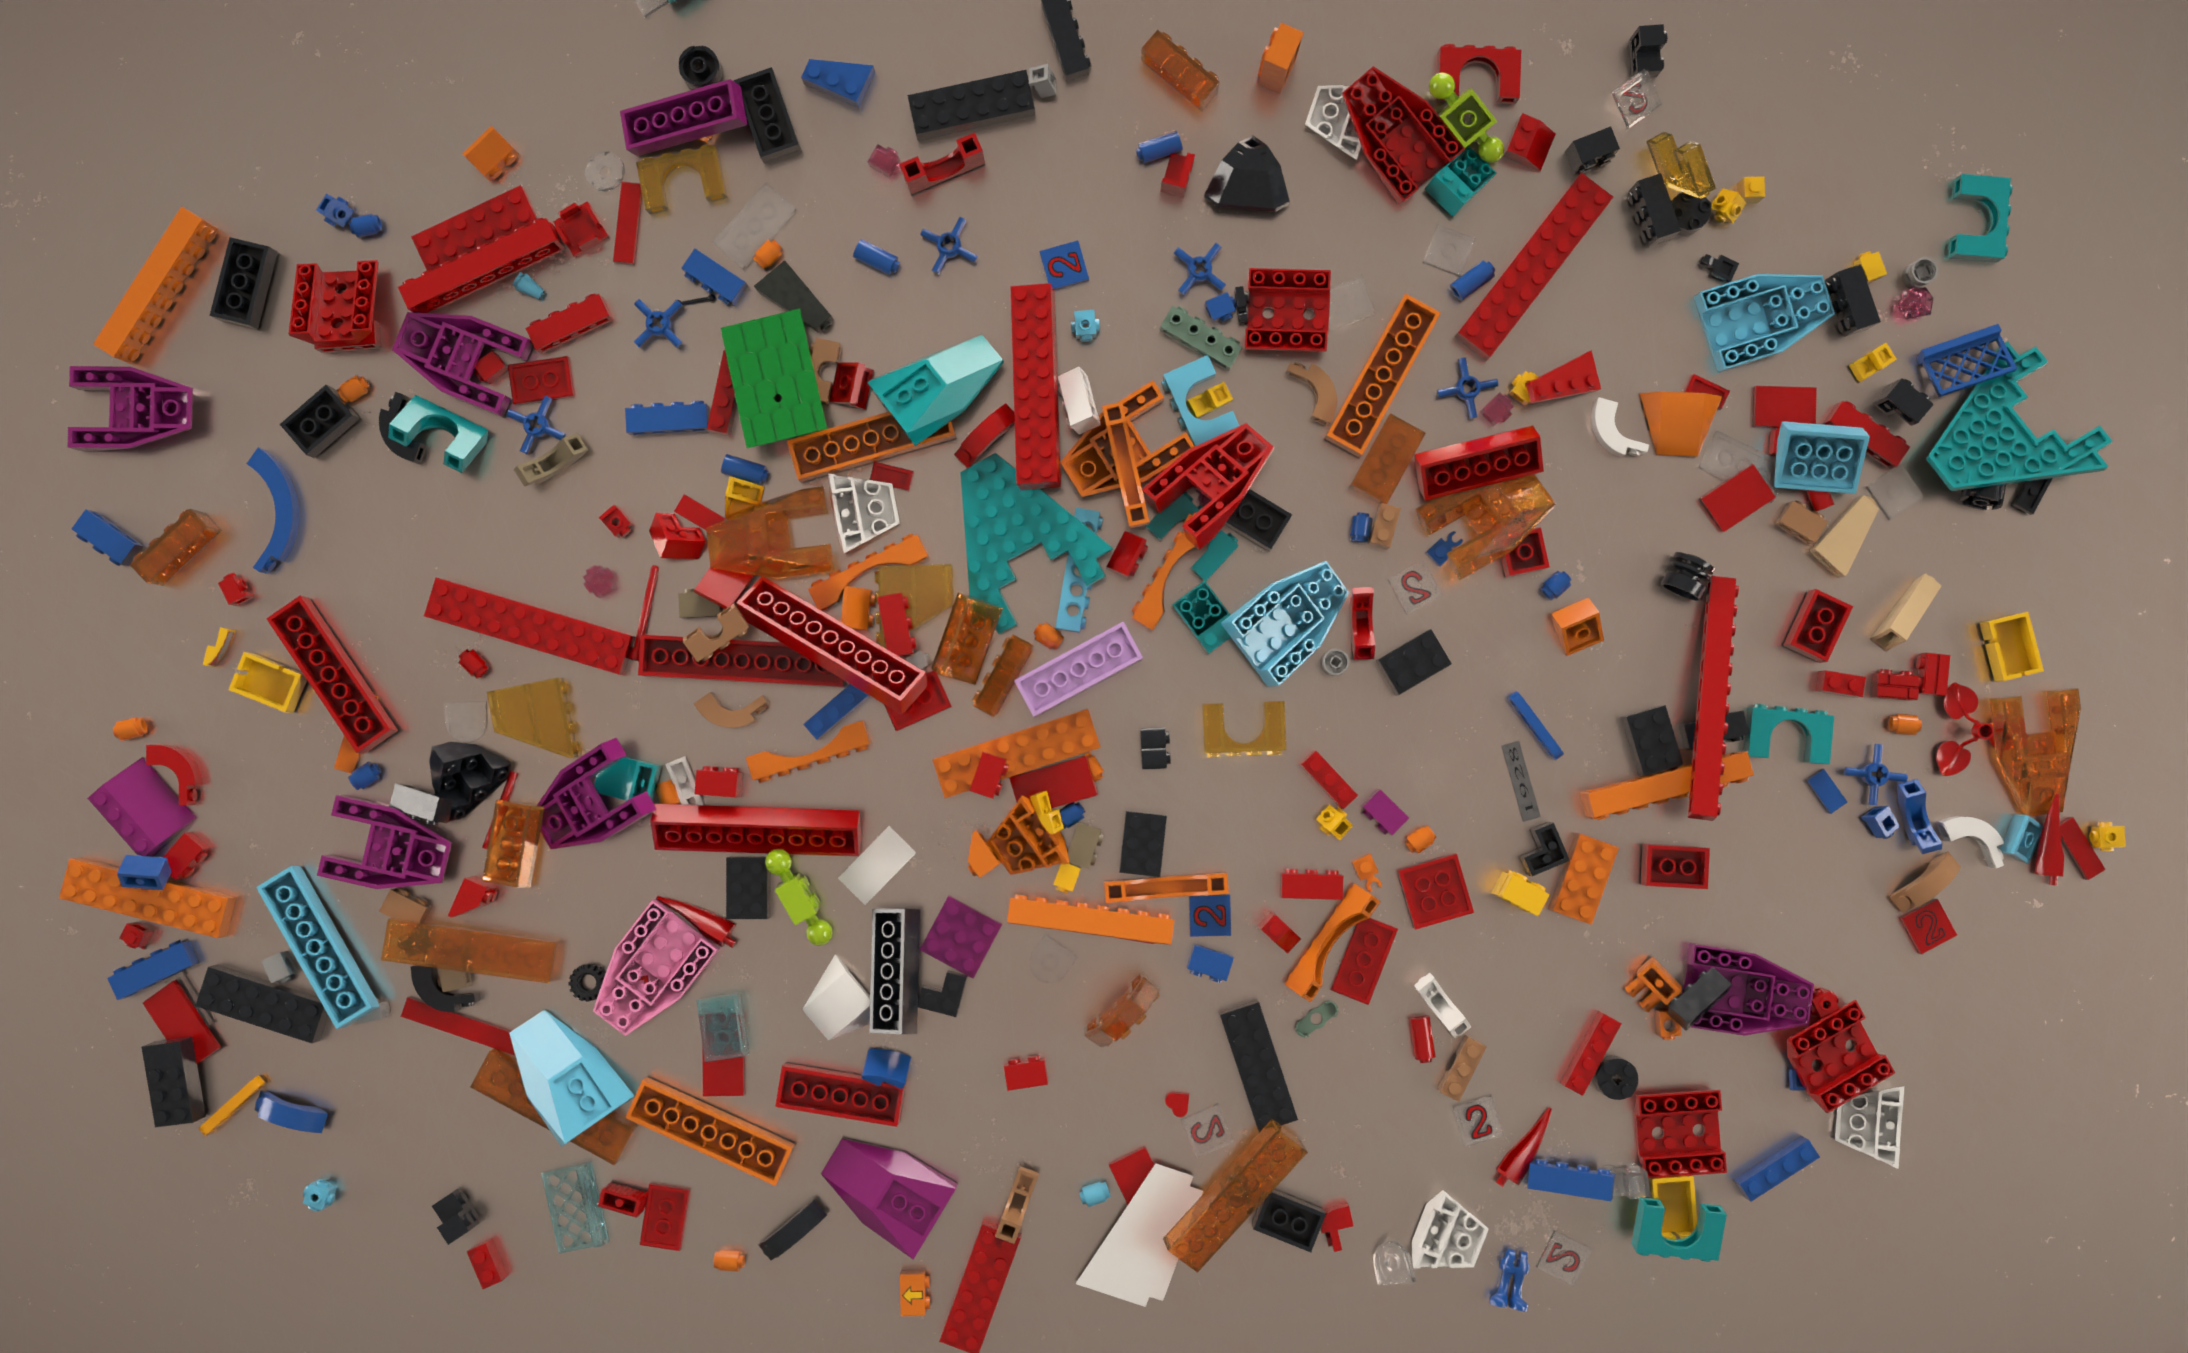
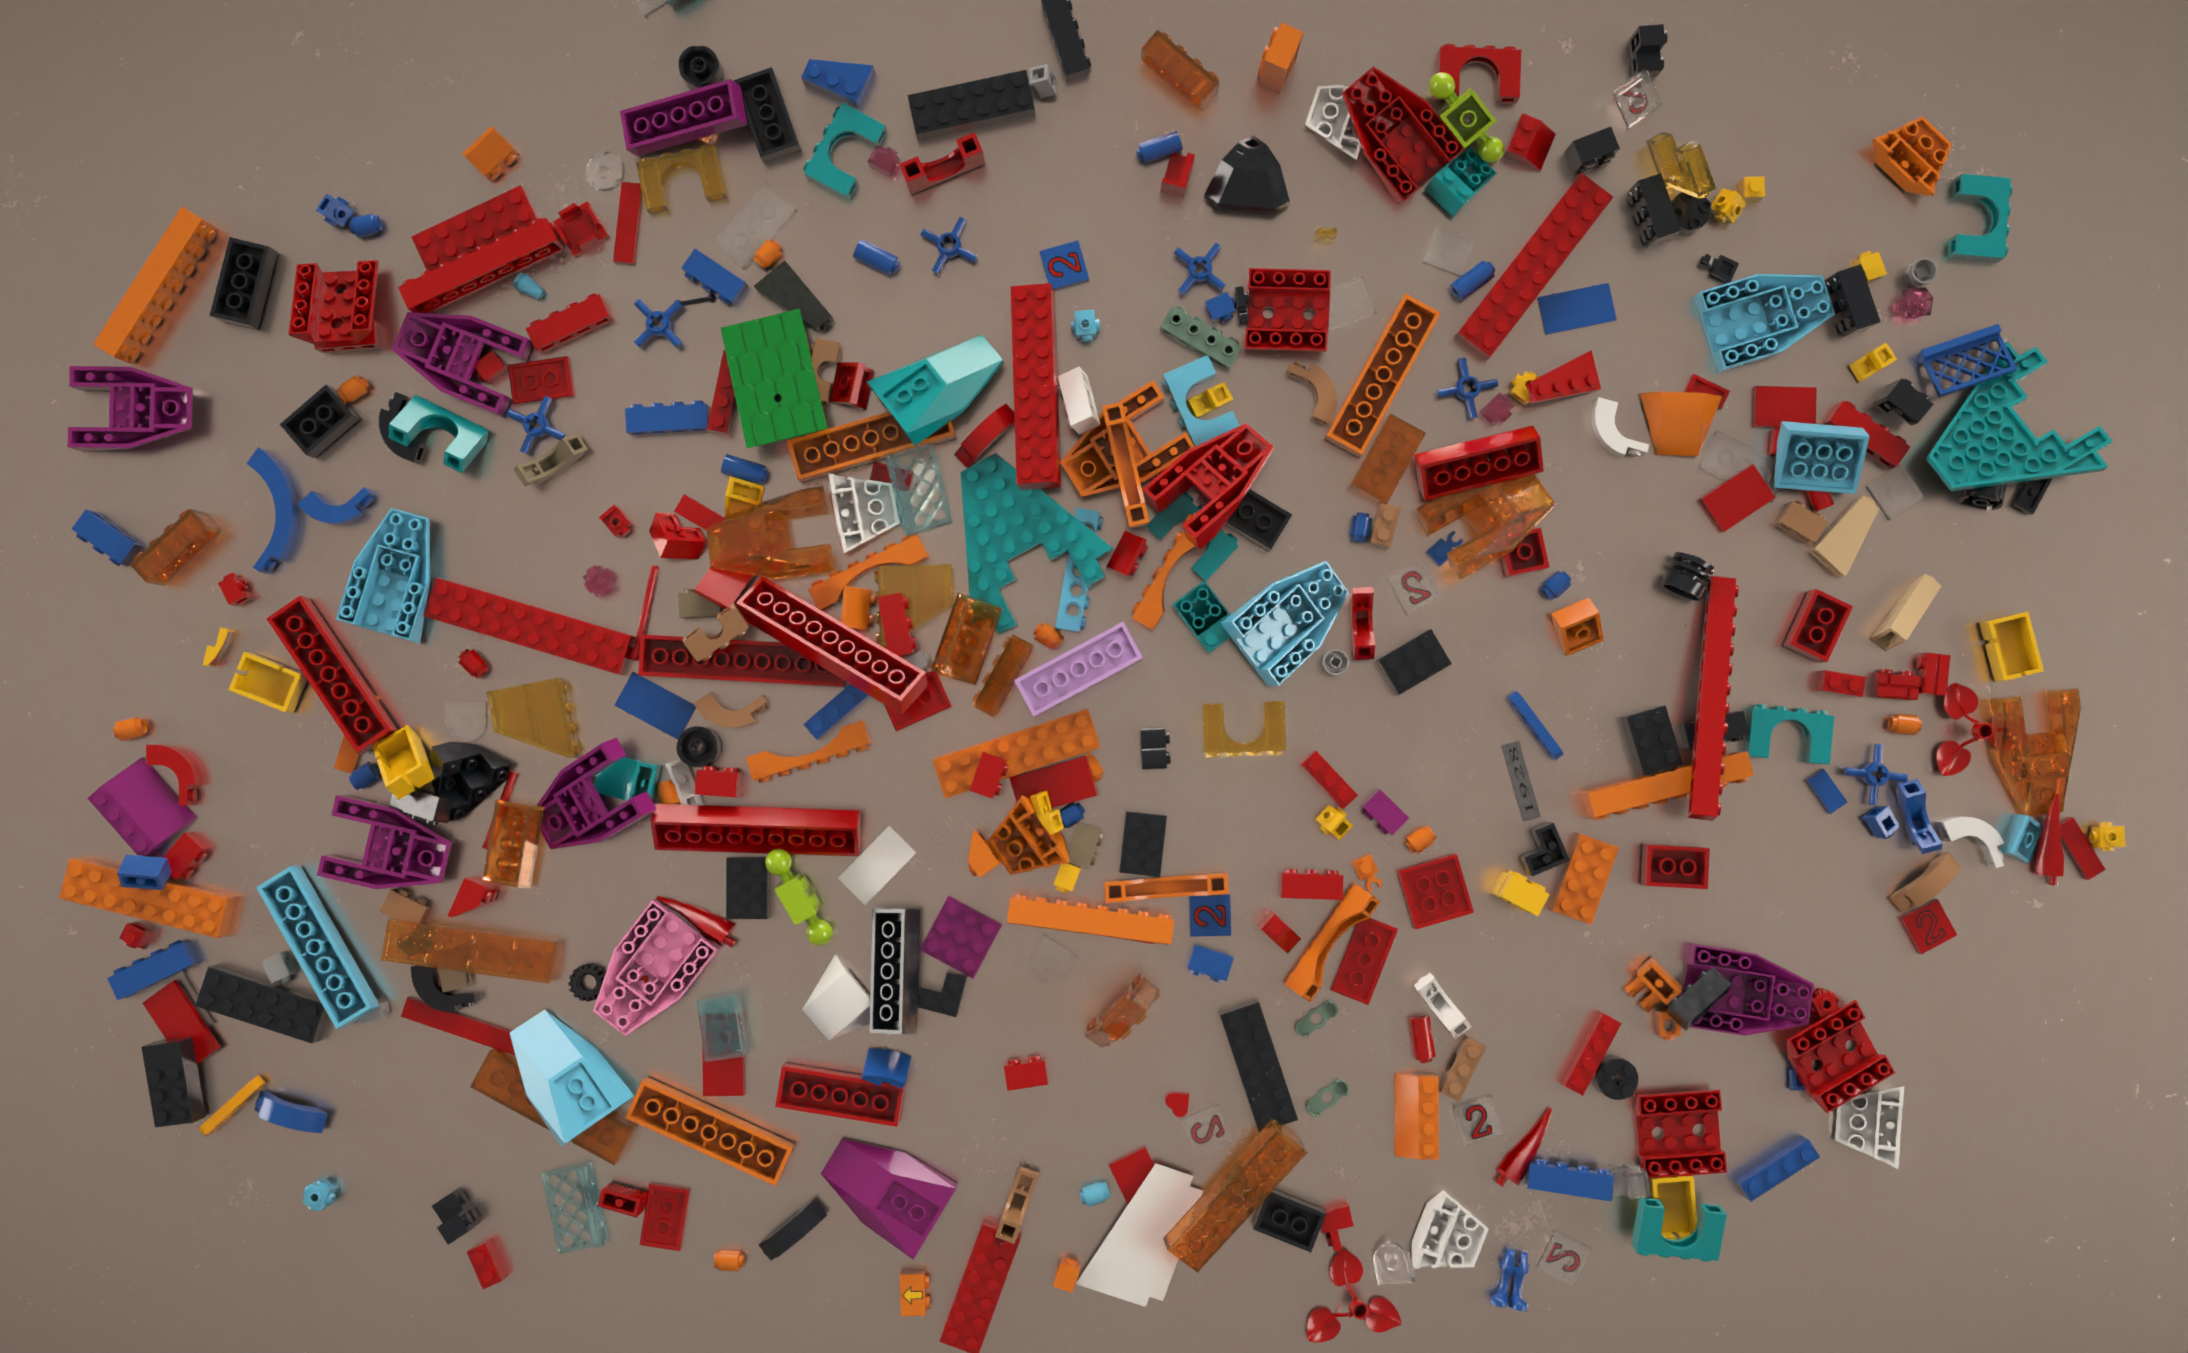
none -> blue arch [297,487,376,525]
none -> medium azure wedge [336,508,430,644]
none -> yellow piece [372,725,435,800]
none -> blue window [614,672,696,740]
none -> black brick [676,726,721,767]
none -> teal arch [803,103,887,201]
none -> clear light blue fence [884,443,952,536]
none -> orange brick [1053,1258,1080,1293]
none -> sand green piece [1306,1079,1350,1117]
none -> red plant [1307,1249,1402,1343]
none -> clear yellow tile [1314,228,1337,240]
none -> orange slope [1394,1073,1439,1160]
none -> blue window [1538,283,1617,335]
none -> orange wedge [1872,116,1952,196]

